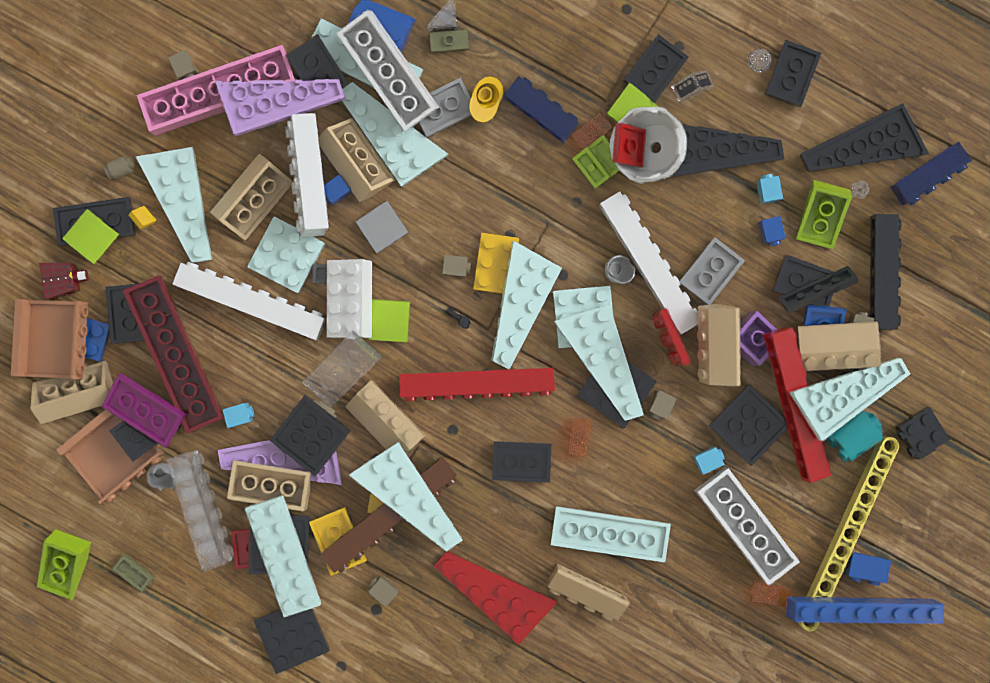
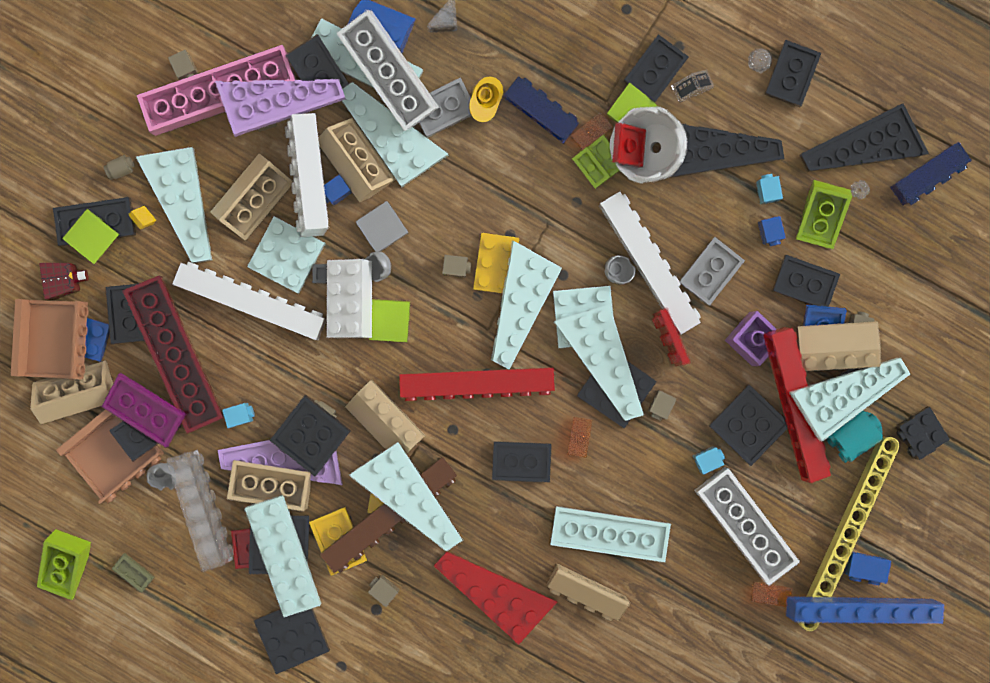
clear tile [302,331,382,407] -> none
olive plate [430,30,469,53] -> none
black hand [446,308,470,329] -> none
tan slope [697,304,740,386] -> none
black plate [778,266,858,314] -> none
black brick [870,214,902,330] -> none
none -> light grey hair [365,251,391,282]

